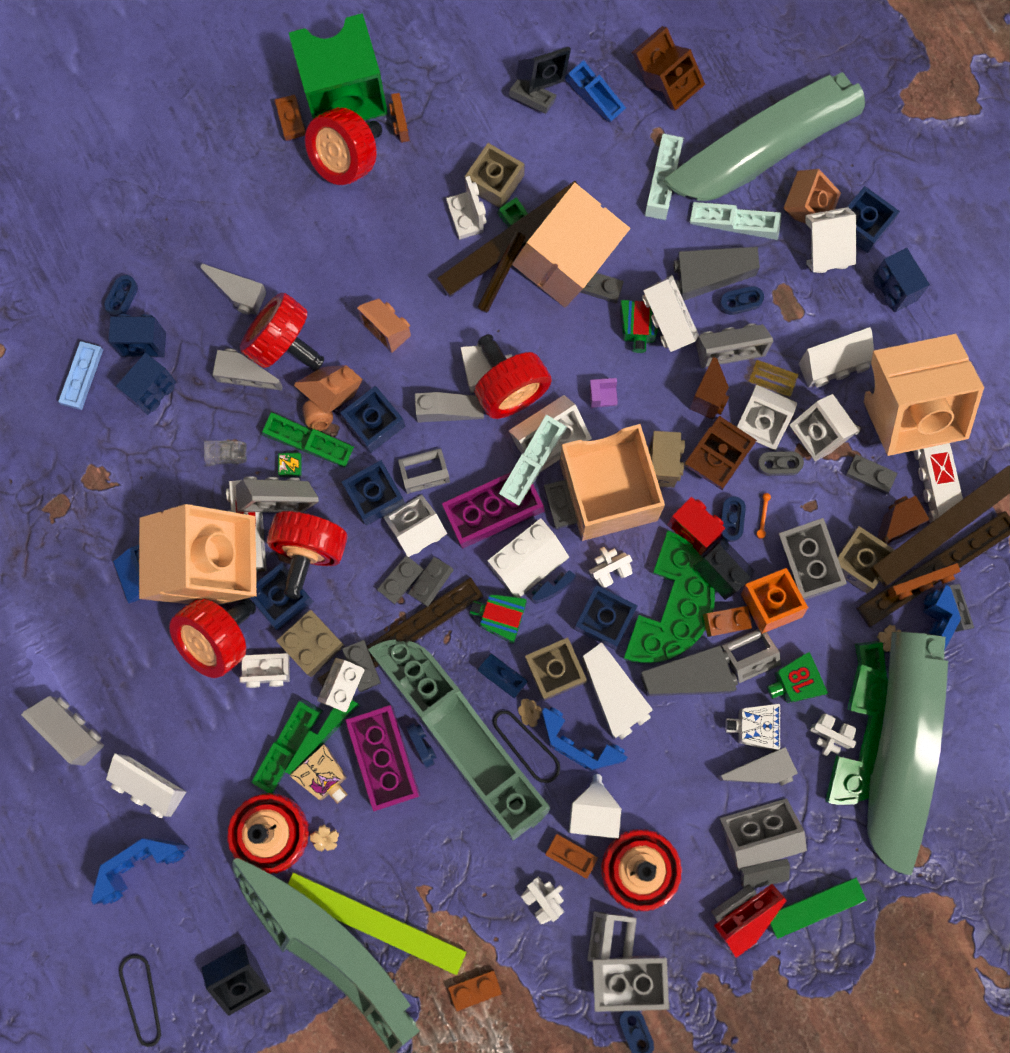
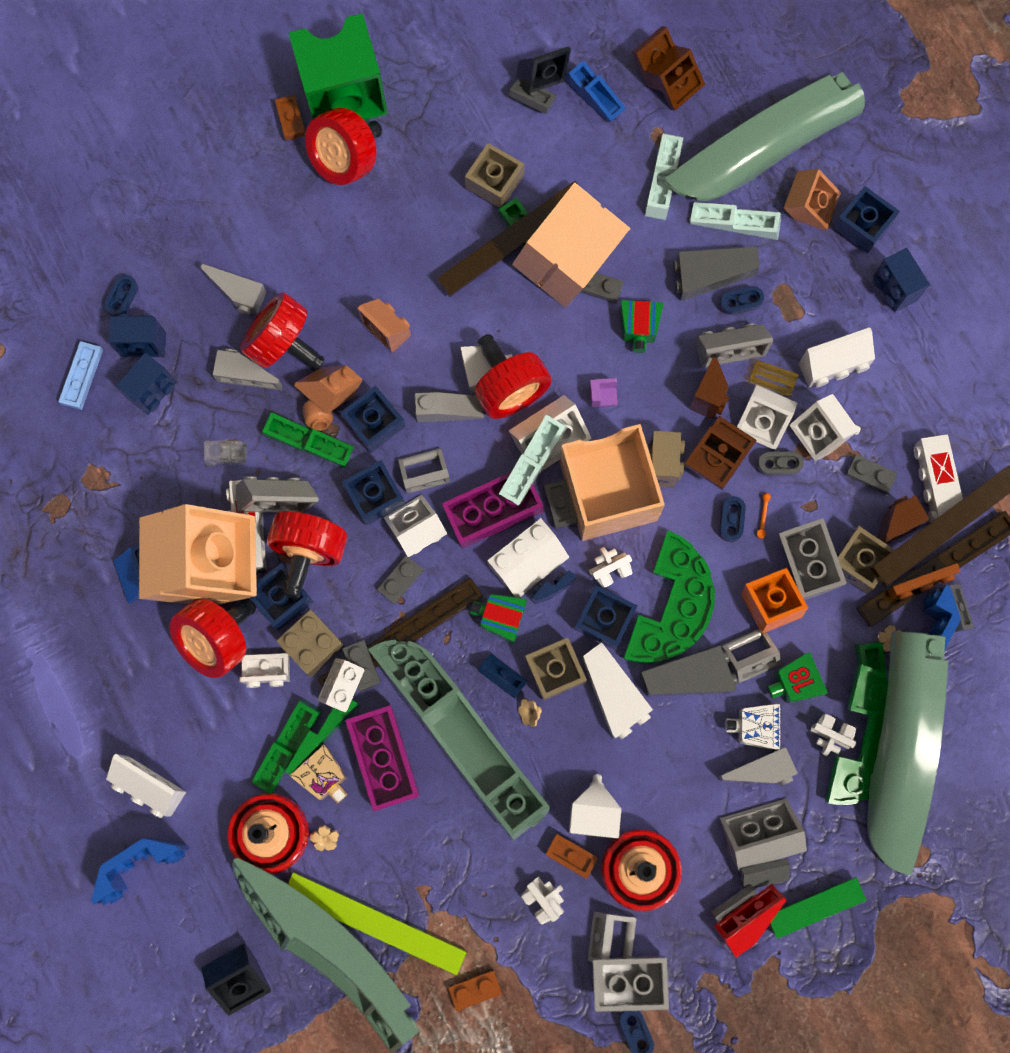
light grey slope [21,696,105,766] -> none
black piece [119,955,161,1047] -> none
green tile [278,453,302,477] -> none
dark orange plate [389,93,409,143] -> none
dark blue plate [406,722,437,768] -> none
dark grey plate [408,557,454,607] -> none
white bracket [446,176,486,240] -> none
dark brown axle [478,231,526,313] -> none
black piece [493,710,561,783] -> none
blue slope [542,707,628,771] -> none
white slope [642,275,699,352] -> none
red brick [668,497,725,556] -> none
black slope [693,538,755,600] -> none
dark orange plate [703,606,752,637] -> none
white panel [805,207,856,273] -> none
light nougat piece [863,334,984,456] -> none

